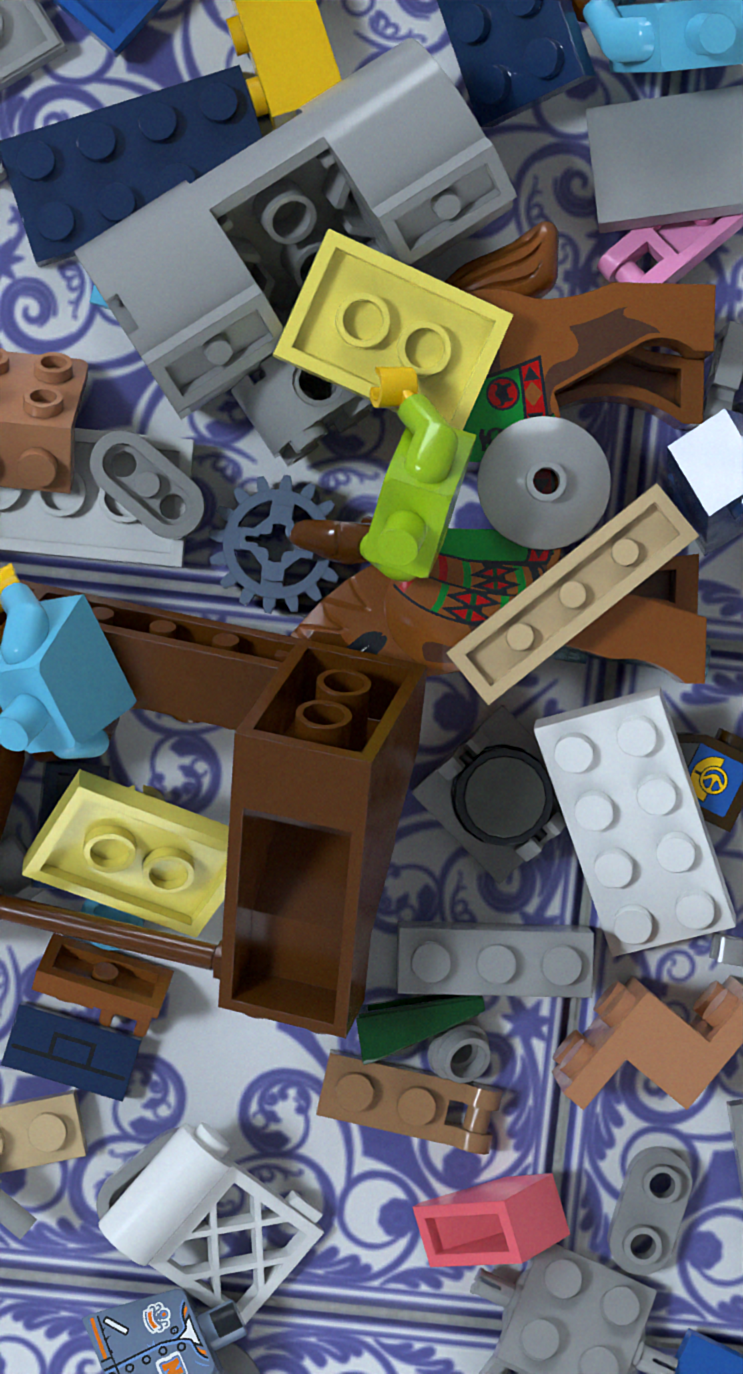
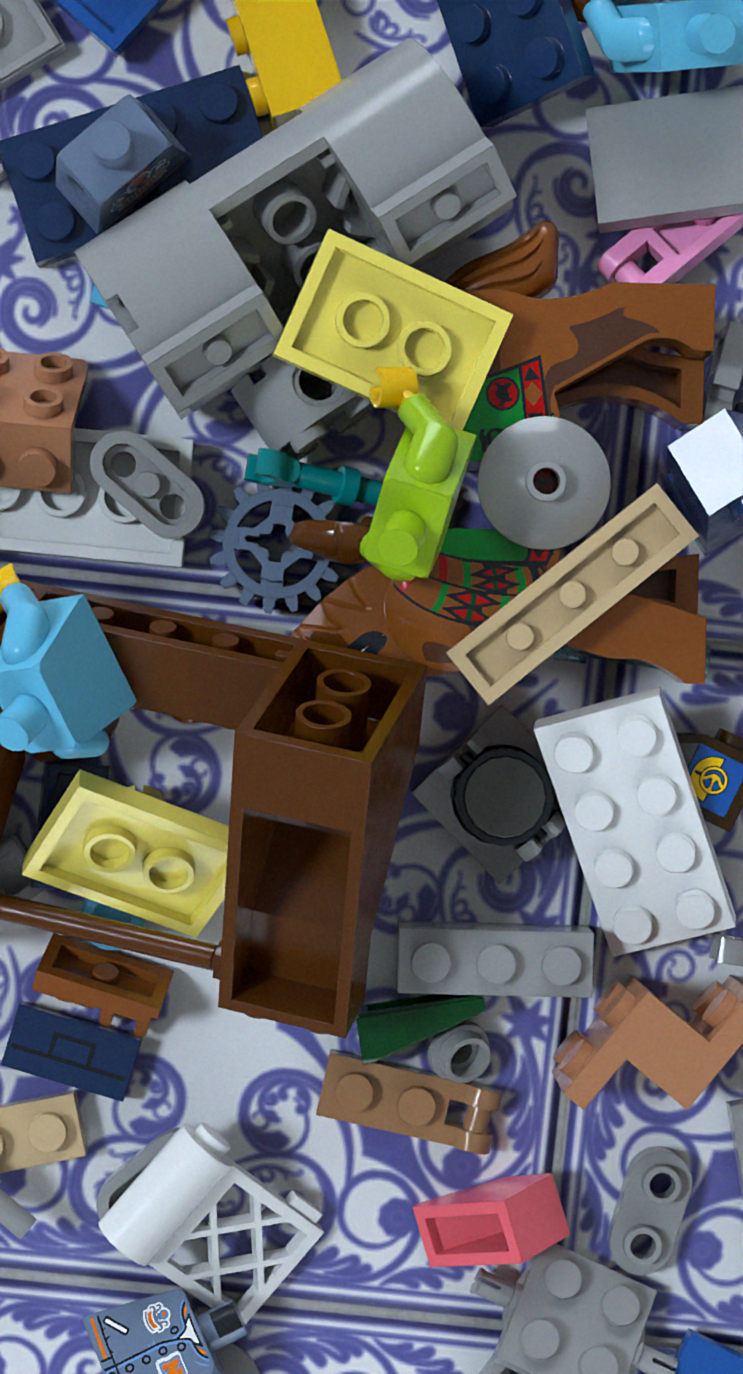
none -> sand blue torso [56,94,191,235]
none -> teal piece [244,448,383,506]

